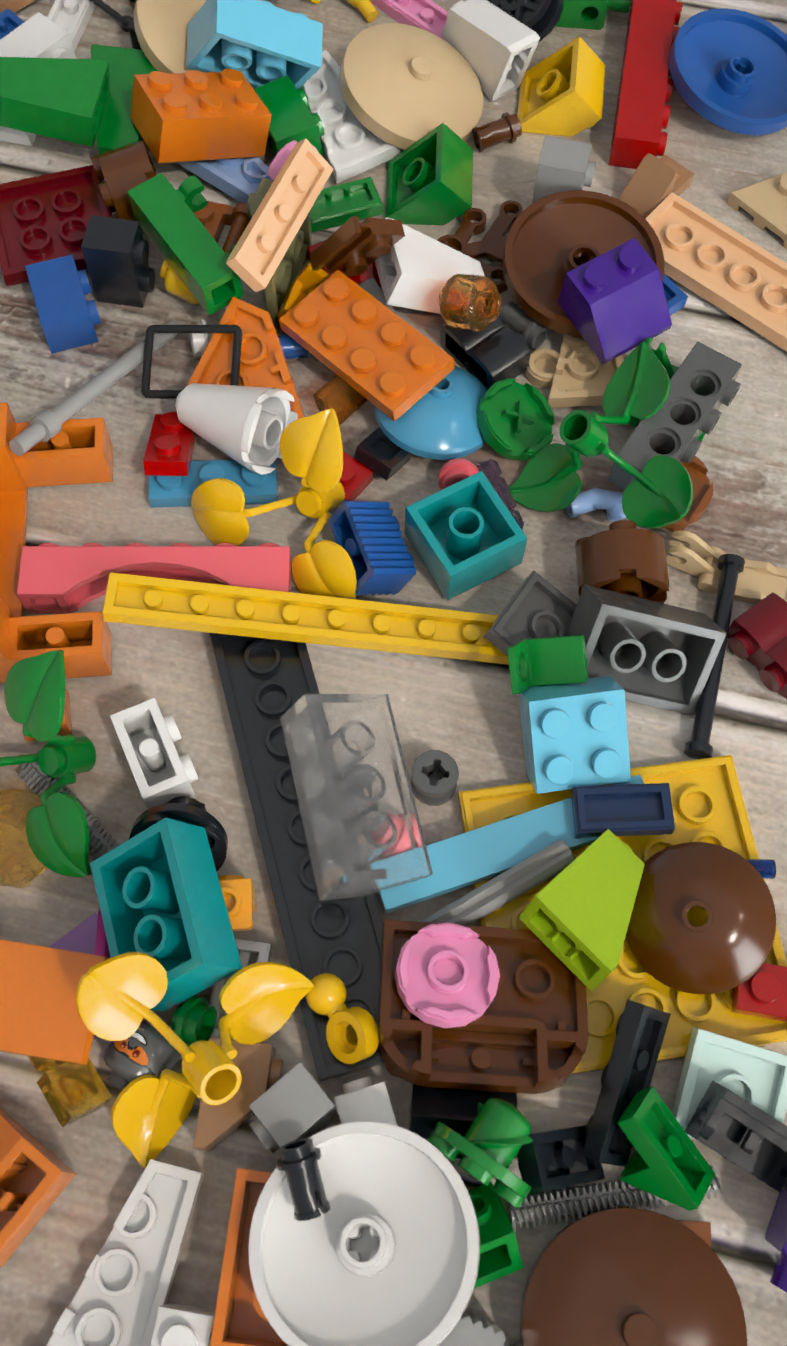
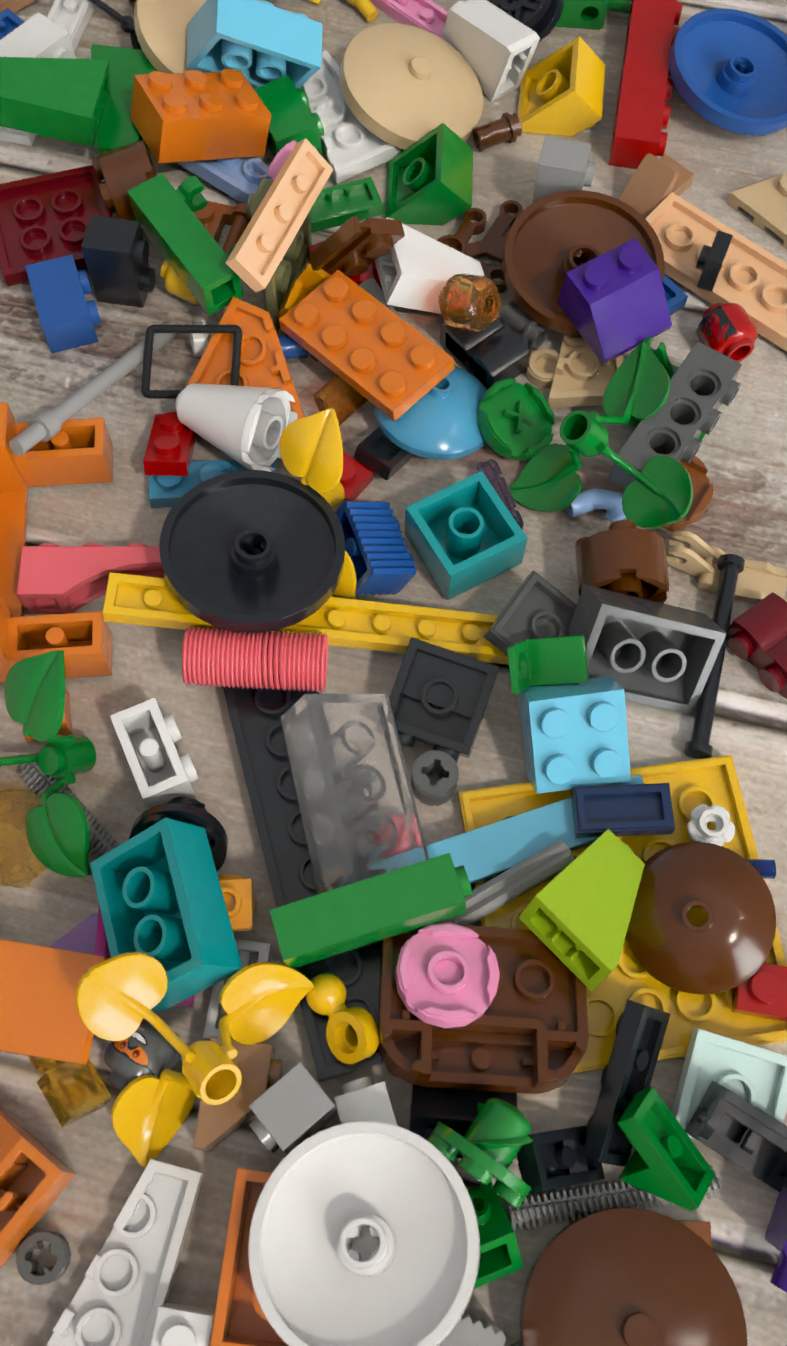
green plate [171,995,217,1046] -> none
black pin [277,1138,331,1221] -> none
coral plate [438,458,479,490] -> none
none -> dark grey bush [16,1231,71,1285]
none -> black dish [159,470,345,633]
none -> coral piece [182,626,328,693]
none -> green brick [269,852,473,968]
none -> black plate [380,637,499,763]
none -> white plate [687,804,735,846]
none -> black plate [695,231,733,292]
none -> red head [696,303,758,362]

